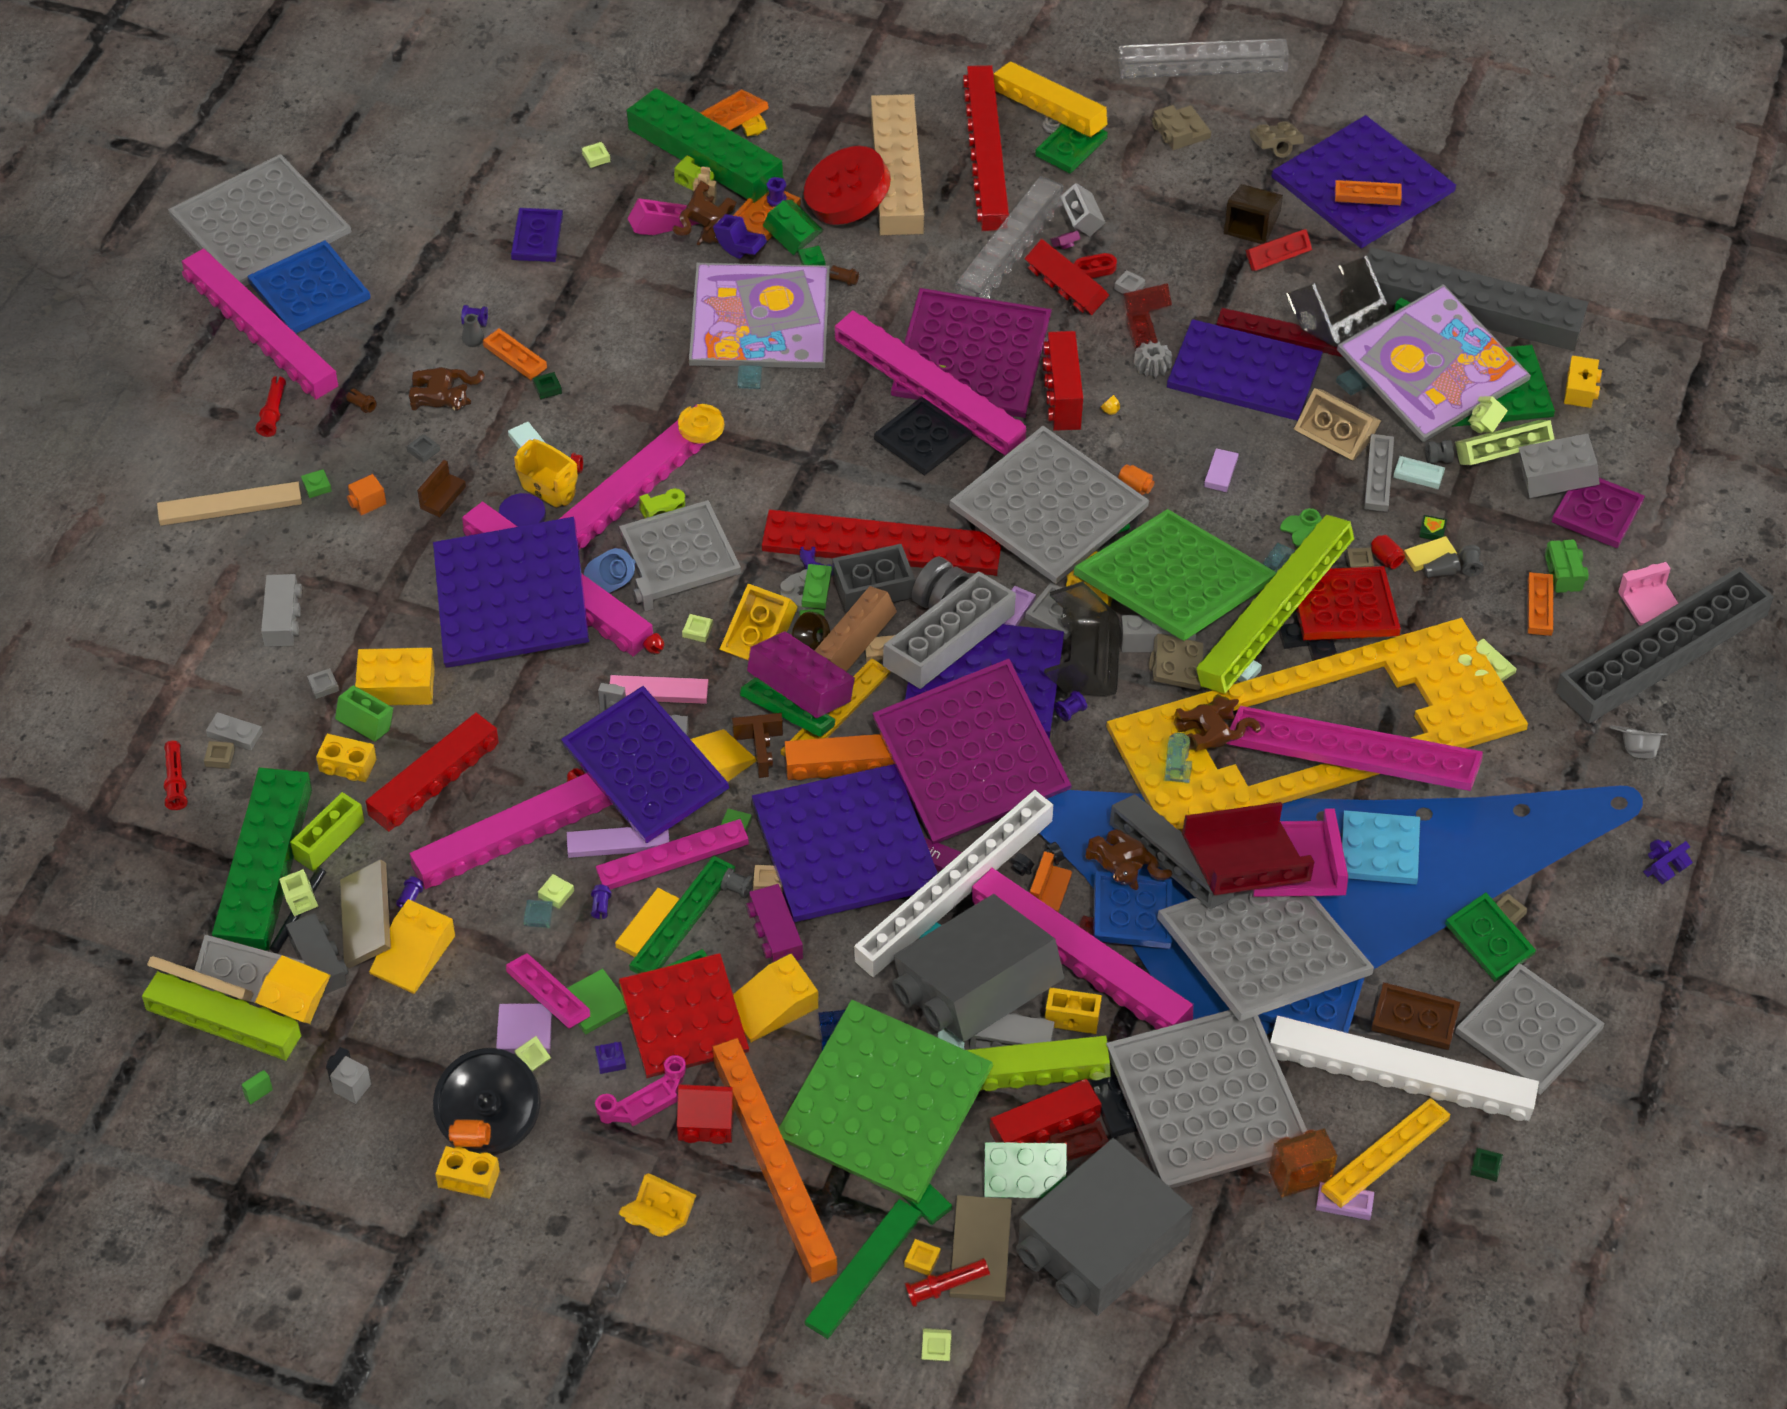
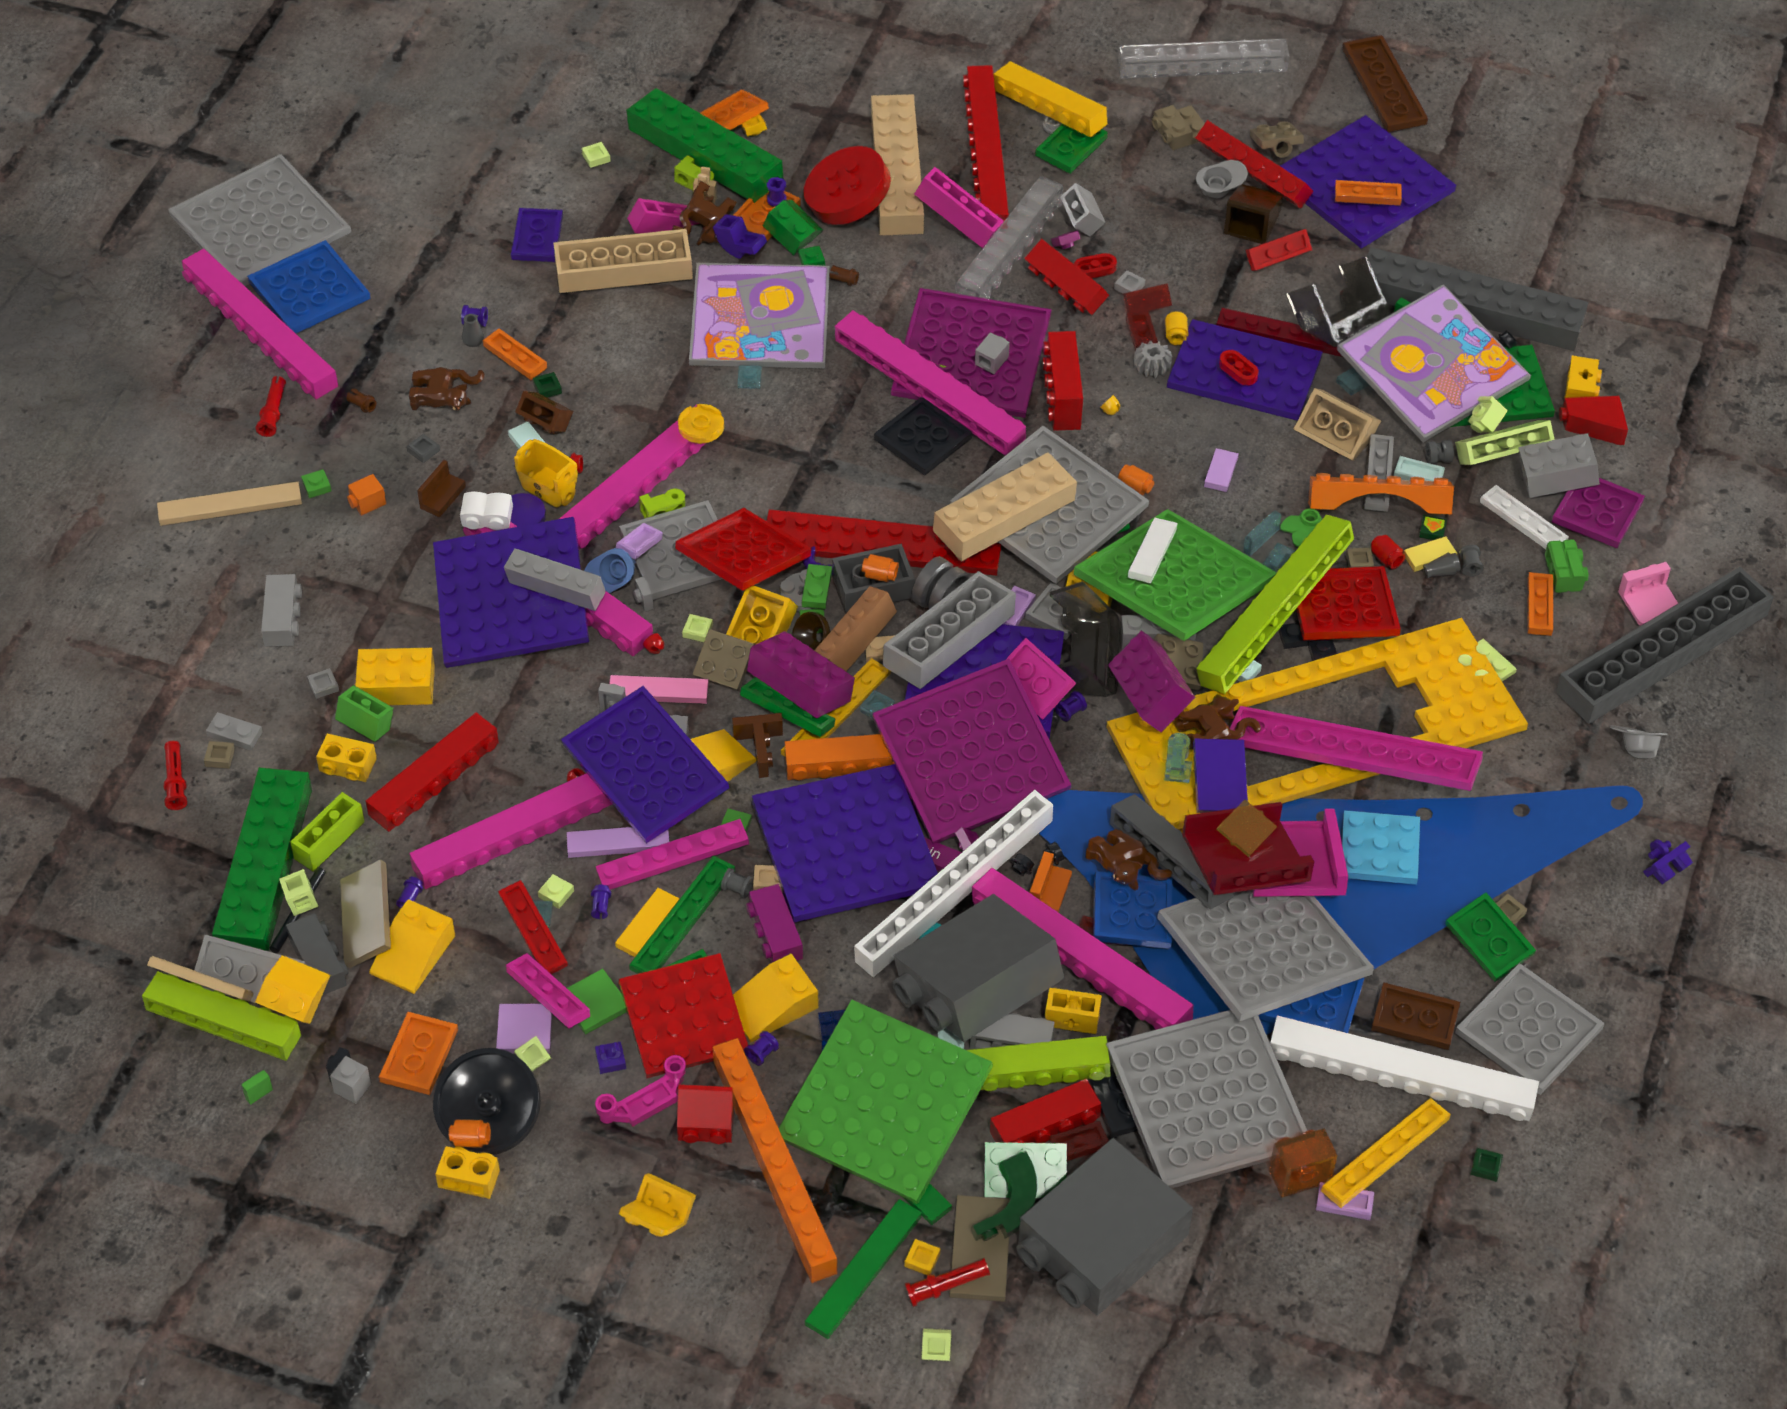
none -> orange plate [379,1012,458,1095]
none -> white brick [460,492,513,530]
none -> red tile [498,880,568,974]
none -> light grey brick [504,548,606,611]
none -> reddish brown brick [515,391,574,434]
none -> tan brick [554,229,693,293]
none -> lavender tile [616,523,663,560]
none -> red plate [675,508,811,591]
none -> dark tan plate [693,629,755,691]
none -> dark purple bush [744,1031,779,1066]
none -> clear light blue plate [860,690,895,718]
none -> orange brick [862,554,899,582]
none -> dark pink brick [914,167,1004,248]
none -> tan brick [933,452,1077,561]
none -> magenta plate [955,827,979,851]
none -> dark green arch [971,1151,1037,1241]
none -> light grey brick [975,332,1009,374]
none -> dark pink plate [1007,638,1076,720]
none -> magenta brick [1108,630,1196,732]
none -> white tile [1128,518,1177,583]
none -> yellow brick [1165,311,1188,345]
none -> dark purple tile [1193,739,1248,813]
none -> red brick [1195,120,1314,209]
none -> light grey piece [1196,160,1248,198]
none -> clear yellow piece [1216,799,1277,857]
none -> red plate [1219,350,1259,385]
none -> clear light blue tile [1244,511,1281,556]
none -> orange arch [1308,473,1454,514]
none -> reddish brown plate [1342,35,1428,132]
none -> white tile [1480,485,1569,549]
none -> black plate [1498,330,1518,349]
none -> red slope [1559,396,1628,445]

